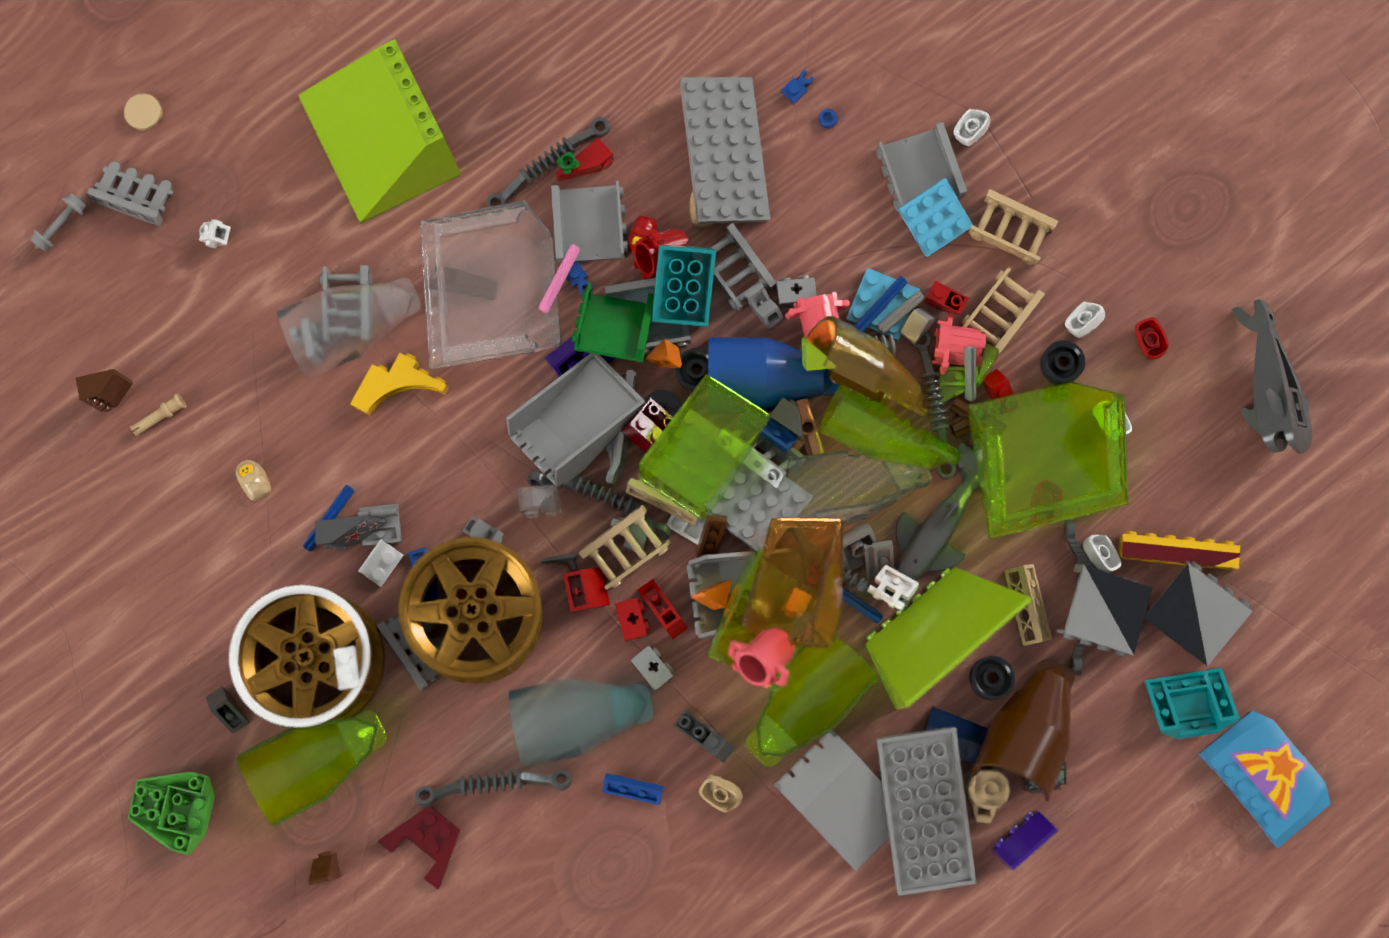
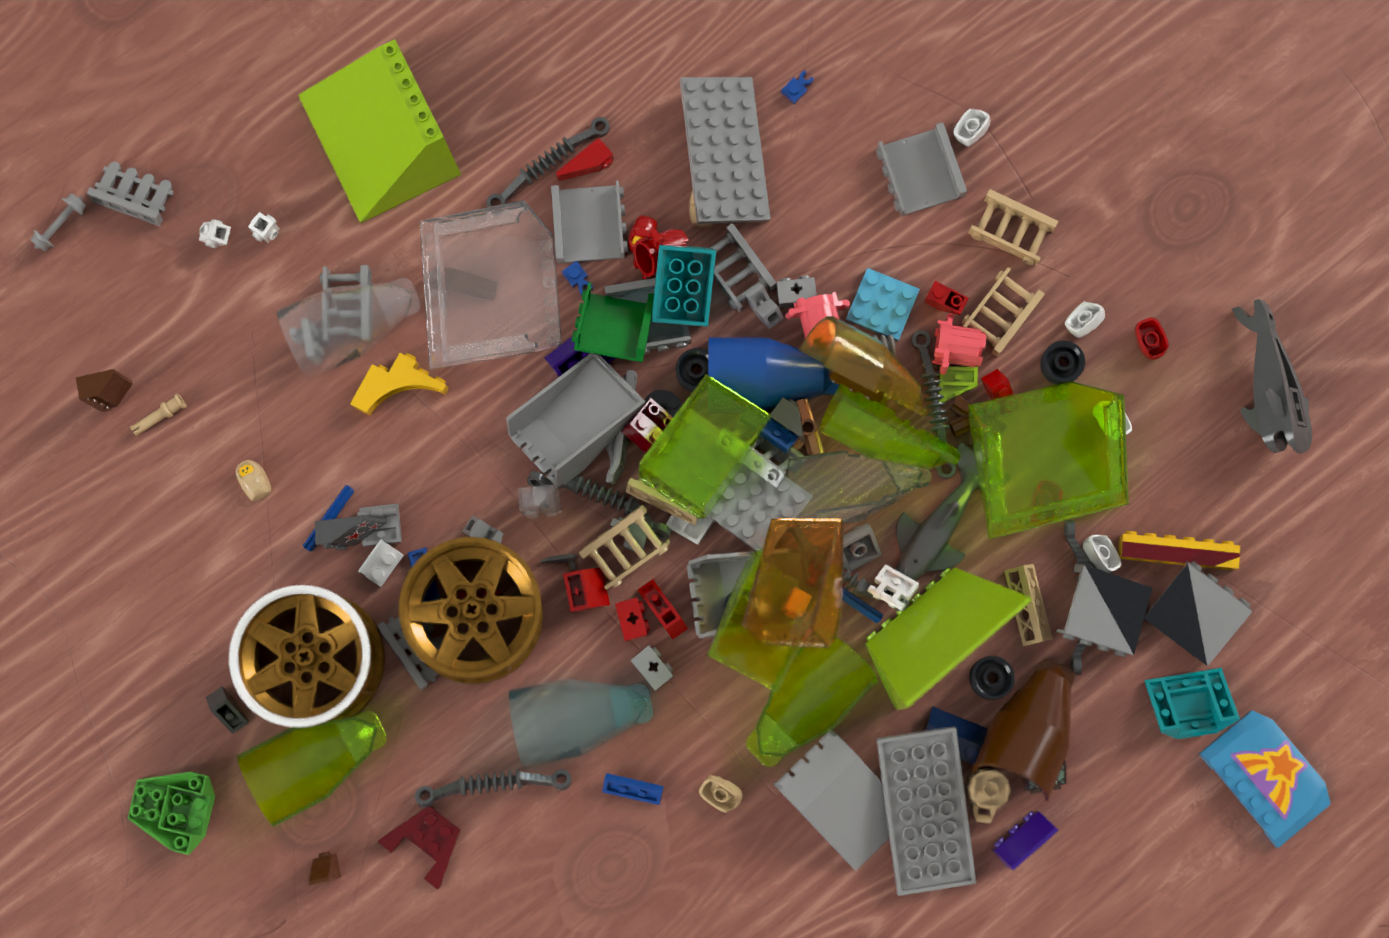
tan tile [124,93,162,131] -> none
white plate [334,646,360,690] -> none
bright pink axle [539,244,580,313] -> none
green plate [557,152,580,174] -> none
orange slope [646,339,682,368] -> none
dark grey slope [673,710,735,763] -> none
orange slope [691,579,732,610] -> none
reddish brown plate [696,515,727,558] -> none
coral container [728,627,795,688] -> none
lime slope [802,337,836,371] -> none
blue tile [819,109,837,129] -> none
blue axle [851,276,907,336] -> none
light grey plate [863,540,894,579] -> none
light grey axle [877,291,925,334] -> none
medium azure plate [897,178,973,257] -> none
light grey slope [900,307,938,344] -> none
light grey axle [964,346,977,401] -> none
clear neon green slope [976,344,999,386] -> none
none -> white brick [248,212,280,243]

